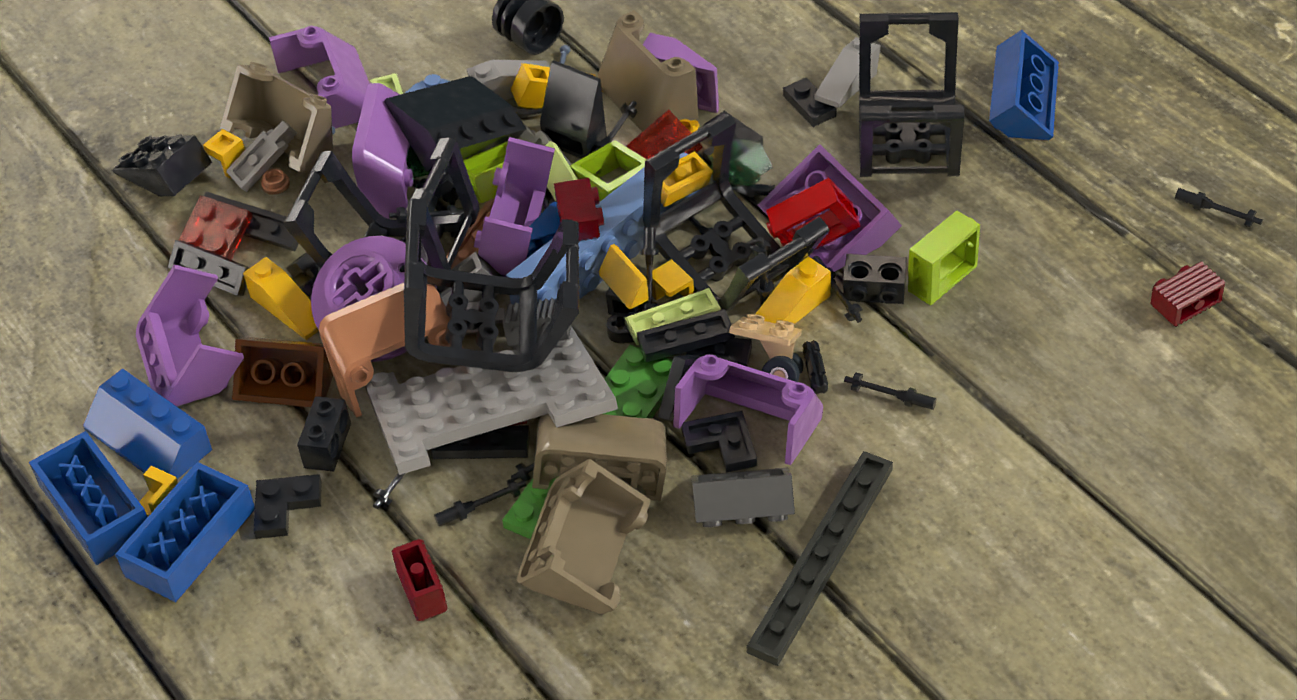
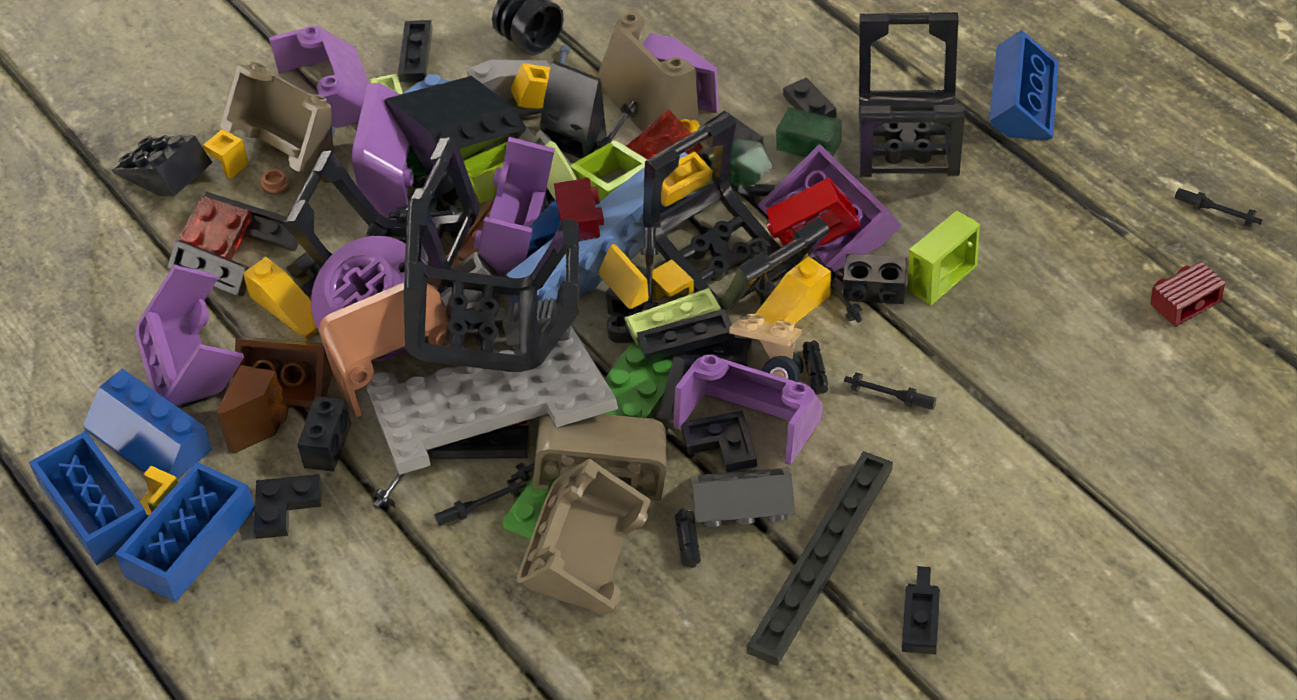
light grey hinge [226,120,297,192] -> none
dark red brick [391,539,448,621] -> none
light grey slope [814,37,881,108] -> none
none -> reddish brown slope [216,365,288,453]
none -> black plate [398,20,433,82]
none -> black axle [675,508,701,568]
none -> clear green brick [776,107,842,157]
none -> black hinge [902,566,940,655]

